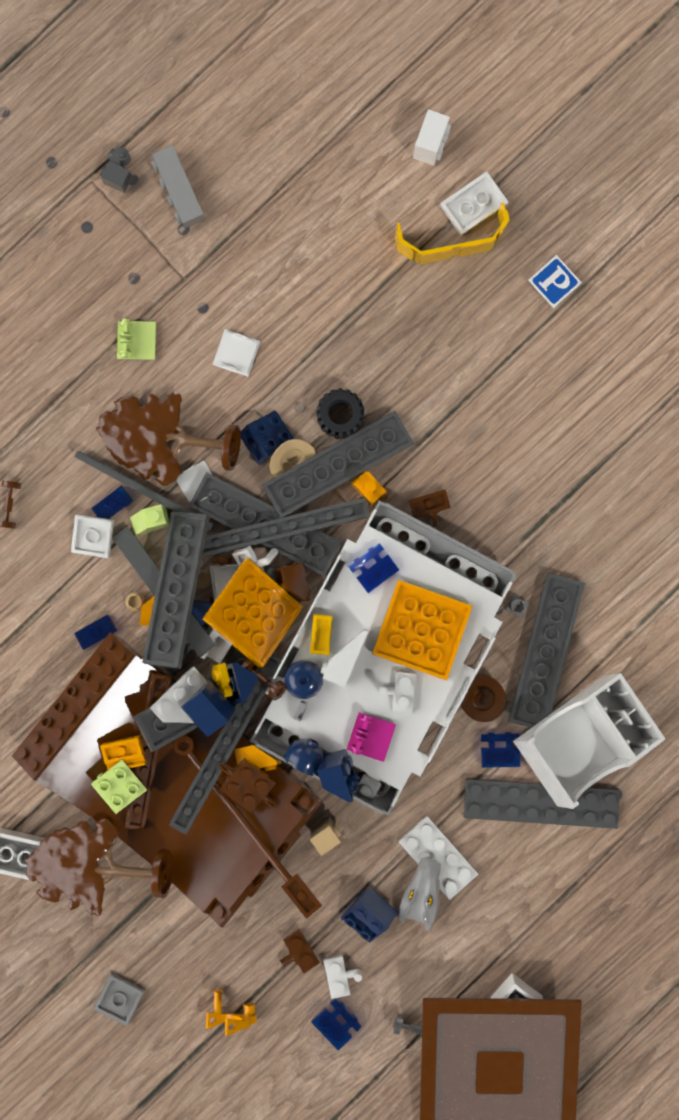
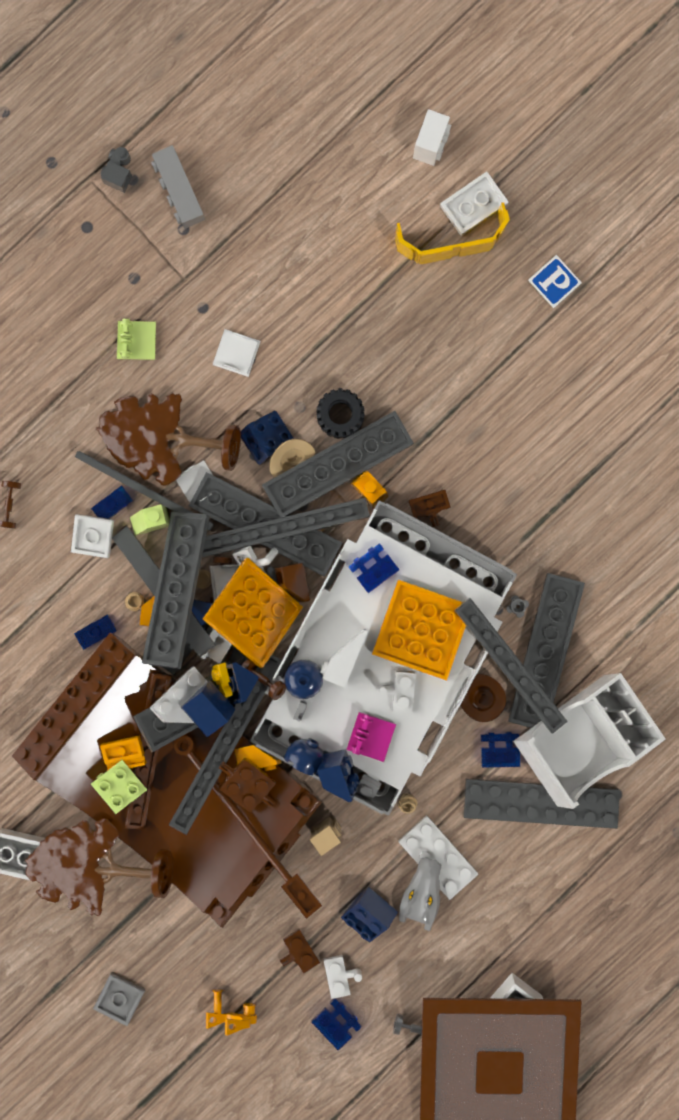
yellow plate [310,614,333,655] -> none
none -> tan plate [398,793,417,813]
none -> dark grey tile [454,598,568,734]

